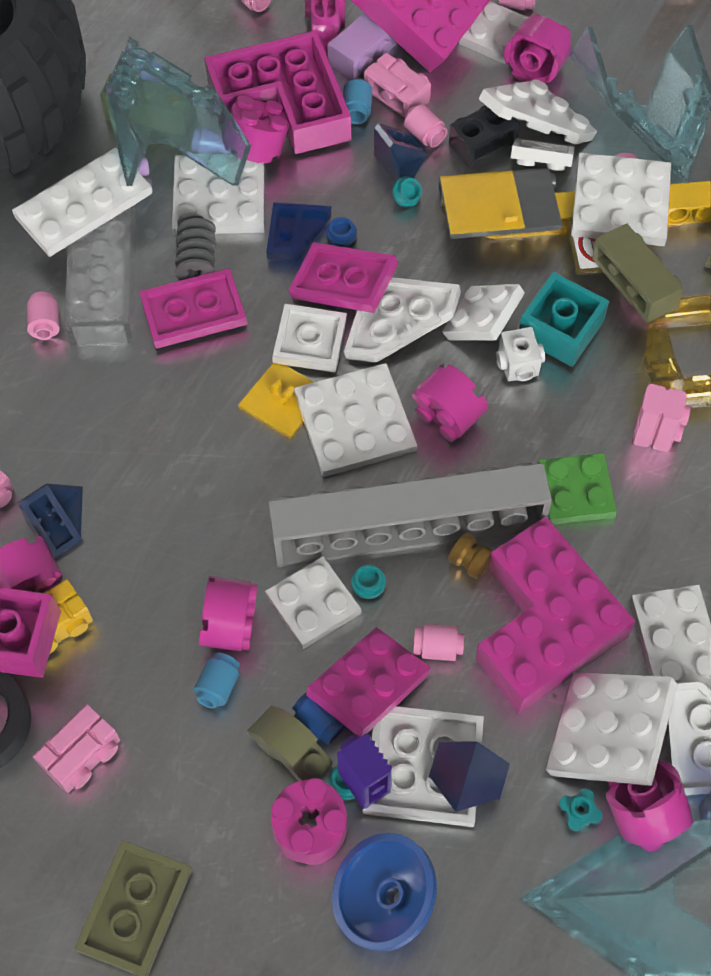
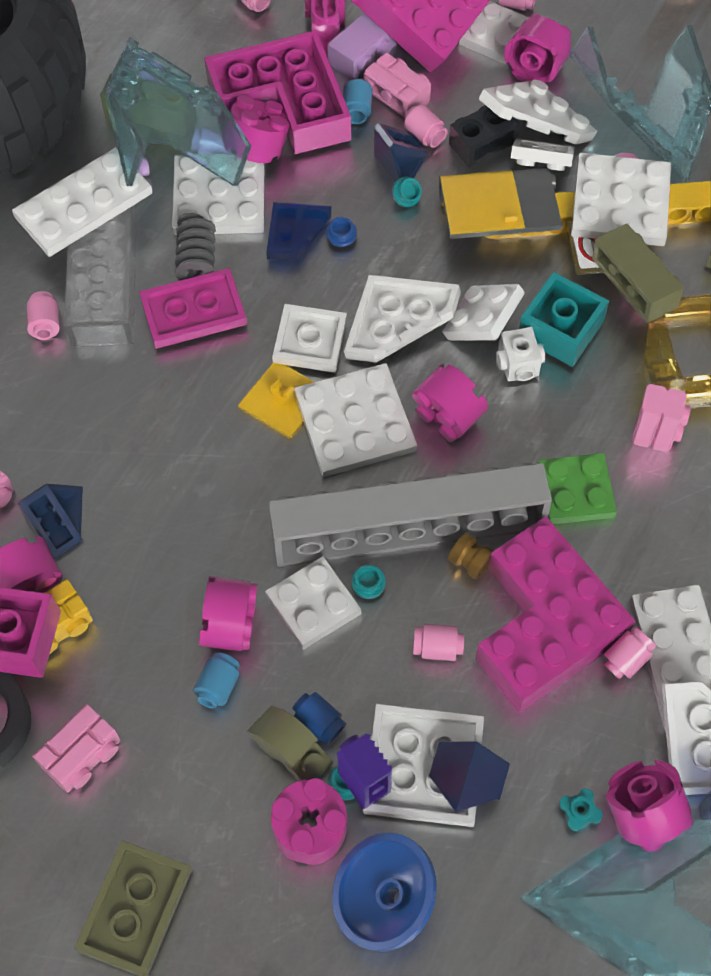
dark pink plate [288,242,398,313] -> none
dark pink plate [306,627,431,737] -> none
white plate [546,672,677,786] -> none
none -> bright pink brick [604,627,657,679]

